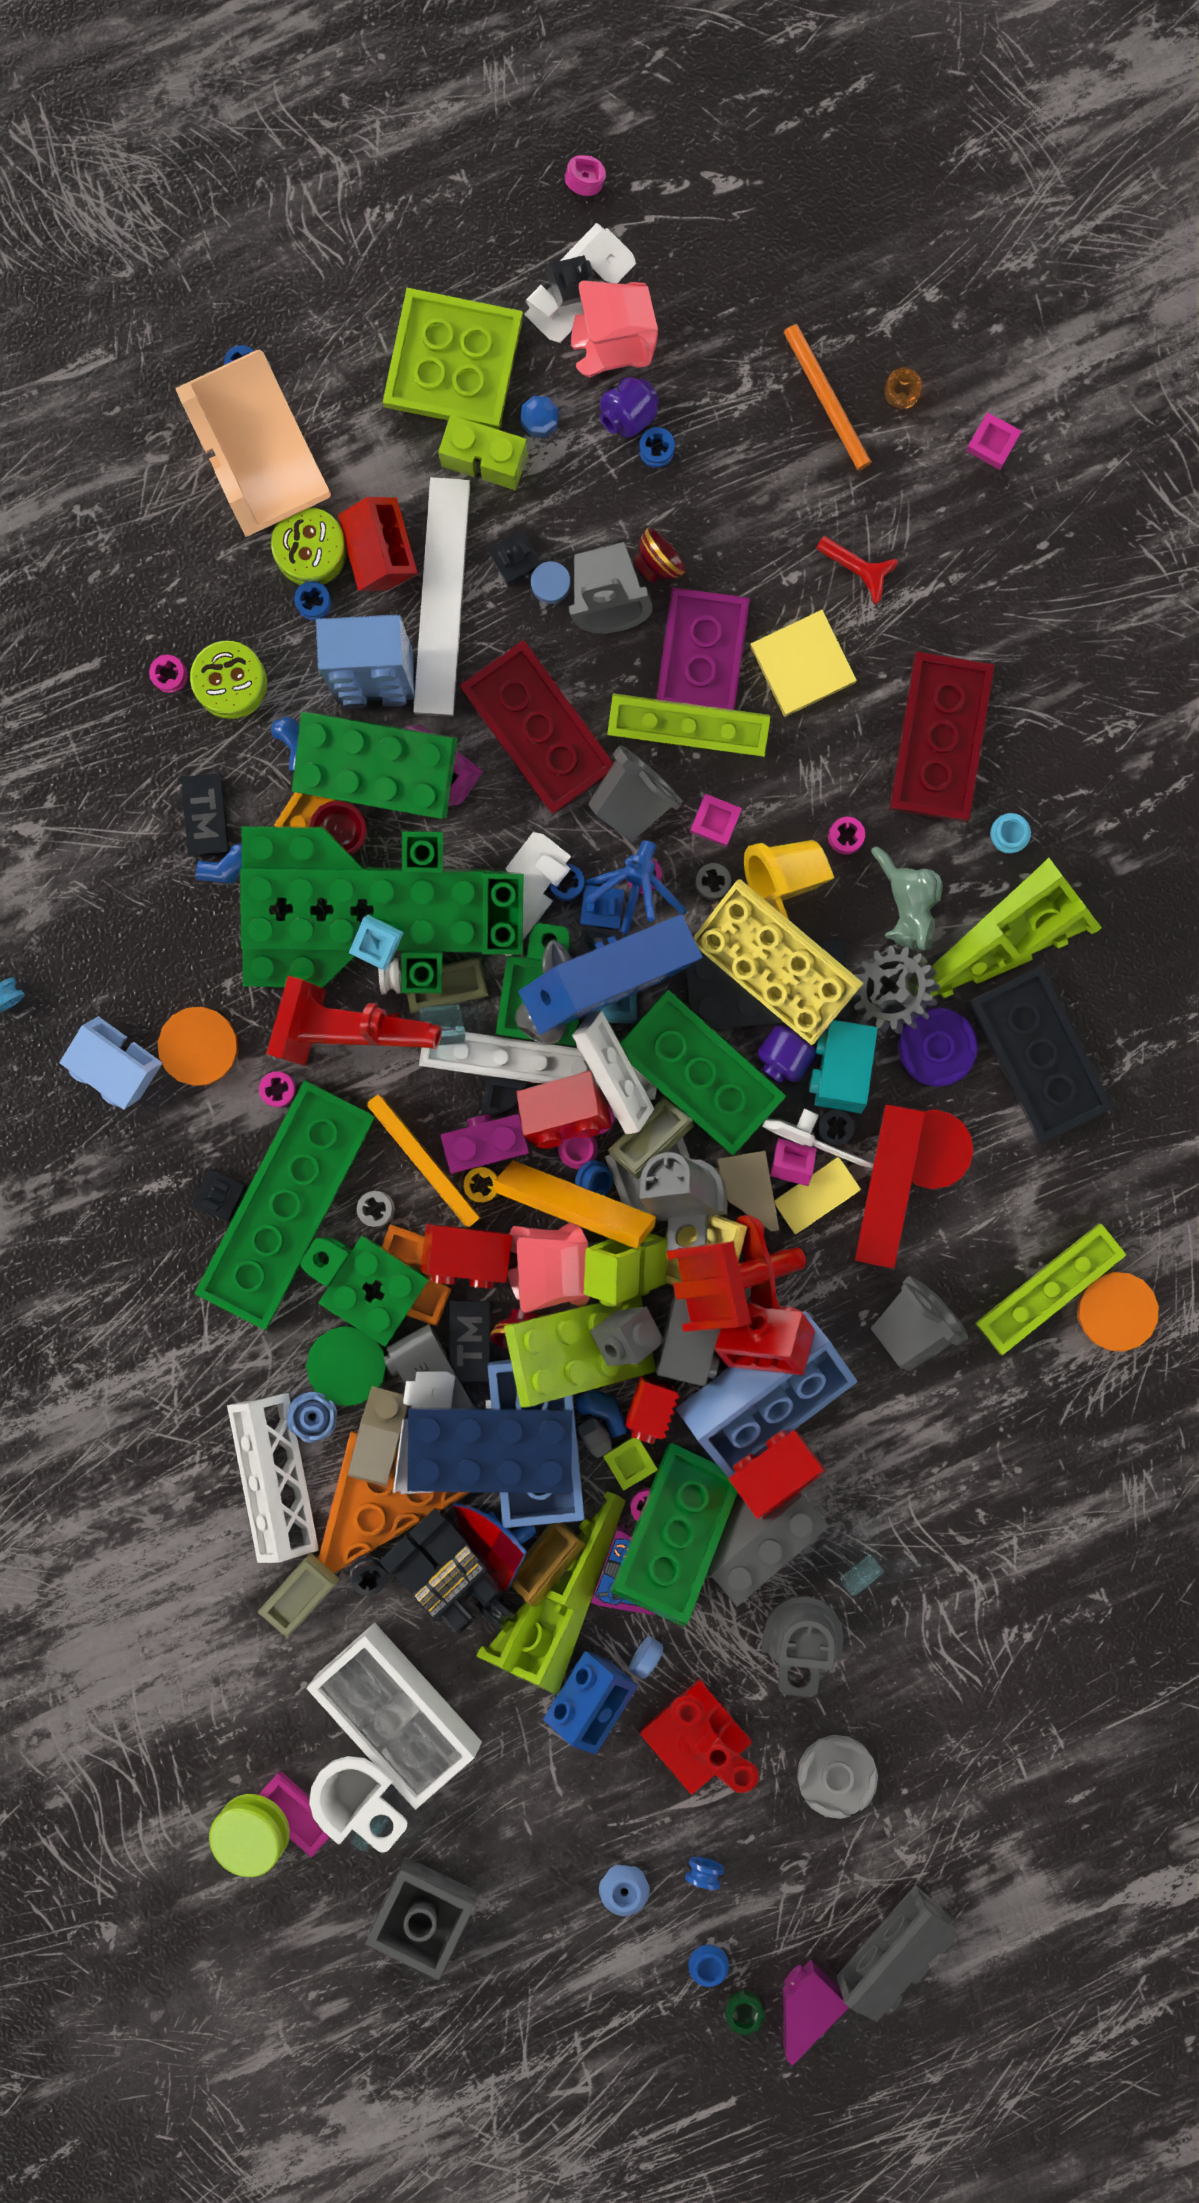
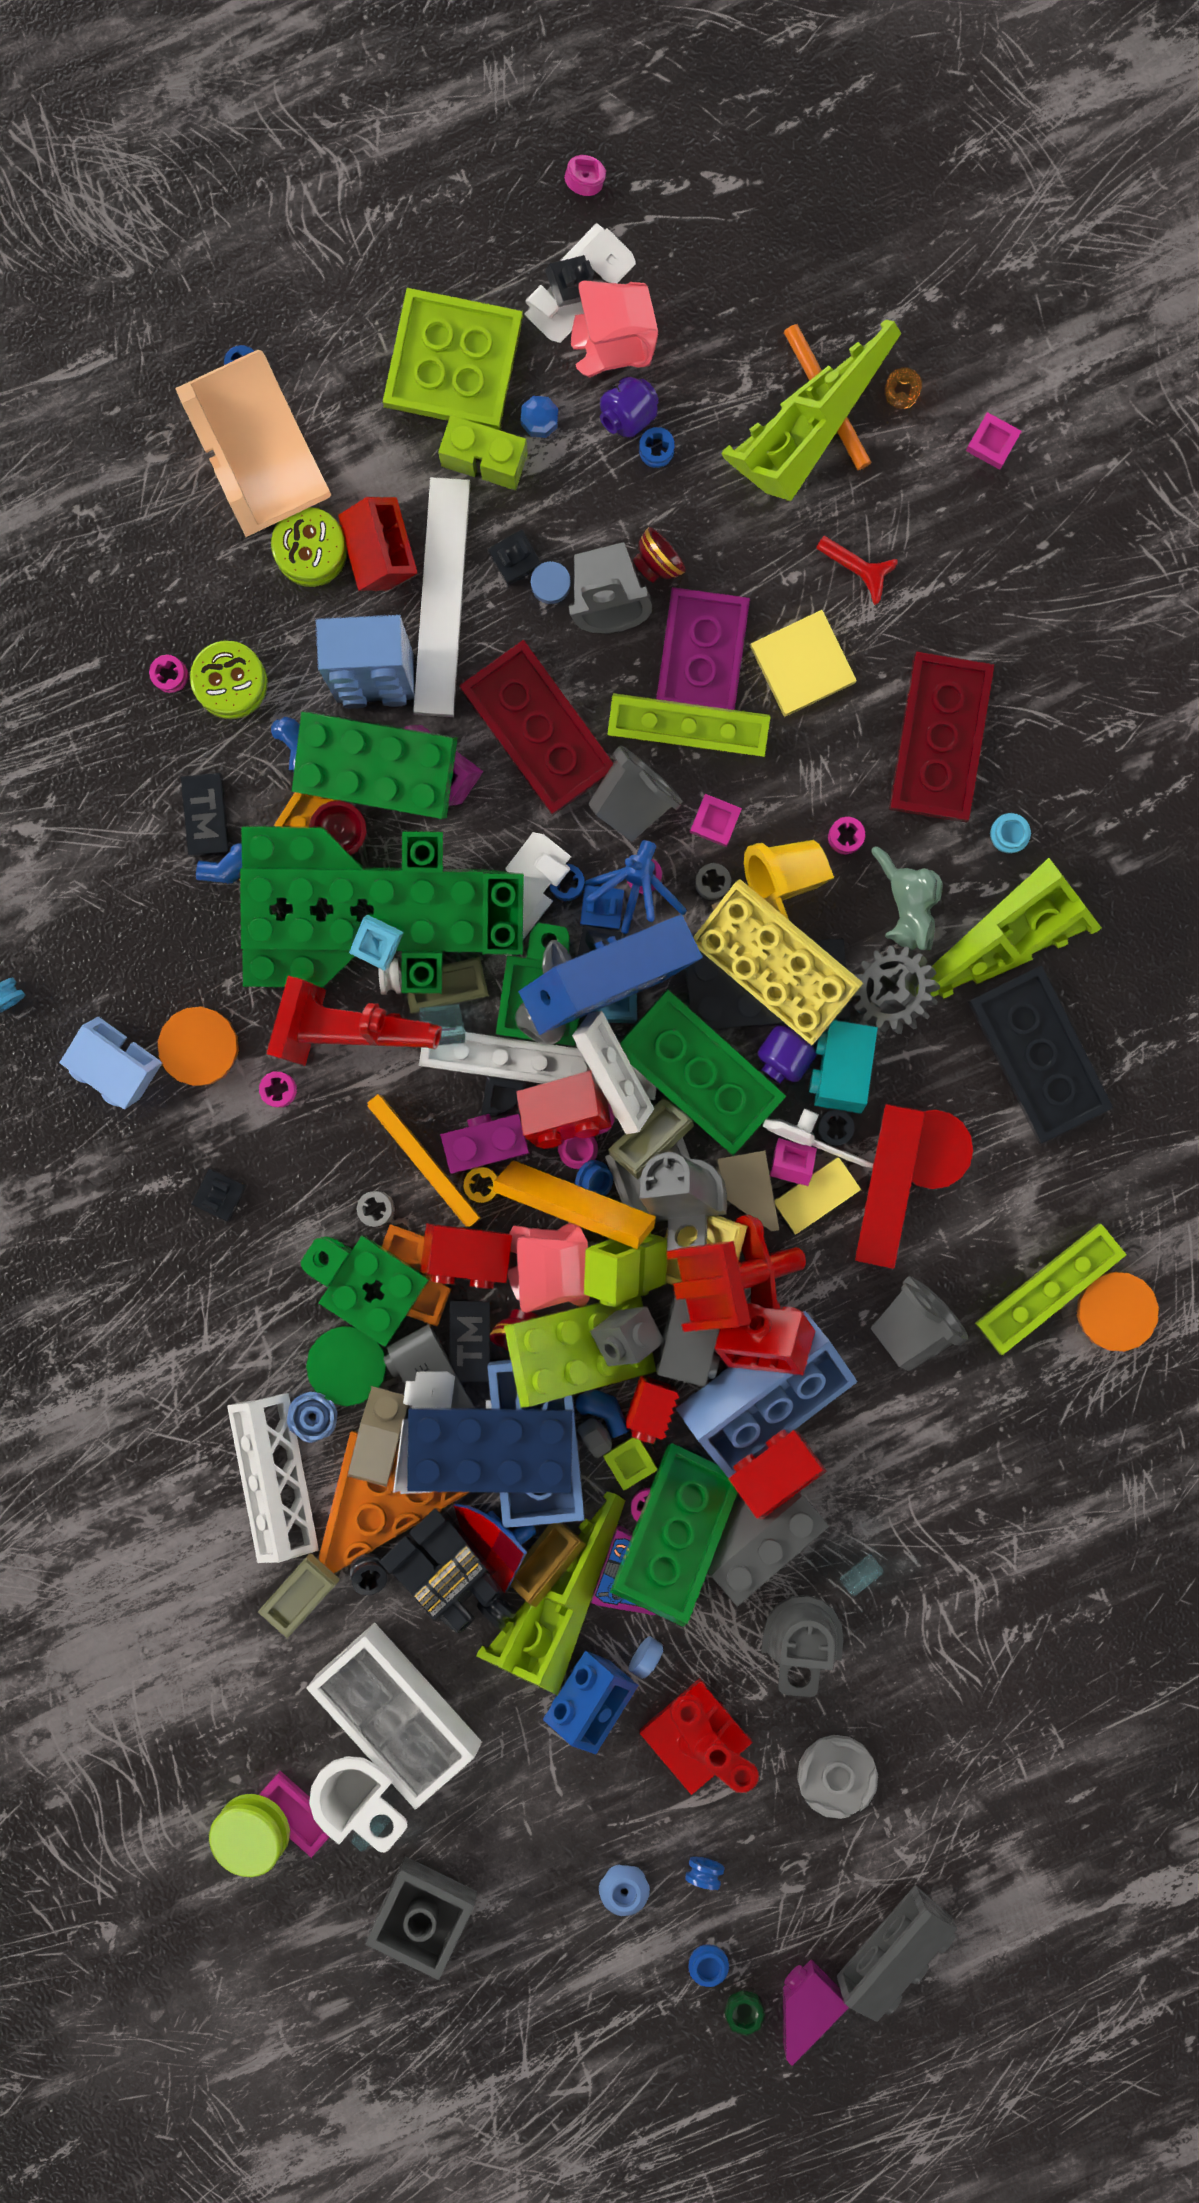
green plate [194,1080,376,1330] -> none
blue bush [294,581,332,621] -> none
dark purple tile [897,1007,978,1087] -> none
none -> lime wedge [721,320,901,501]

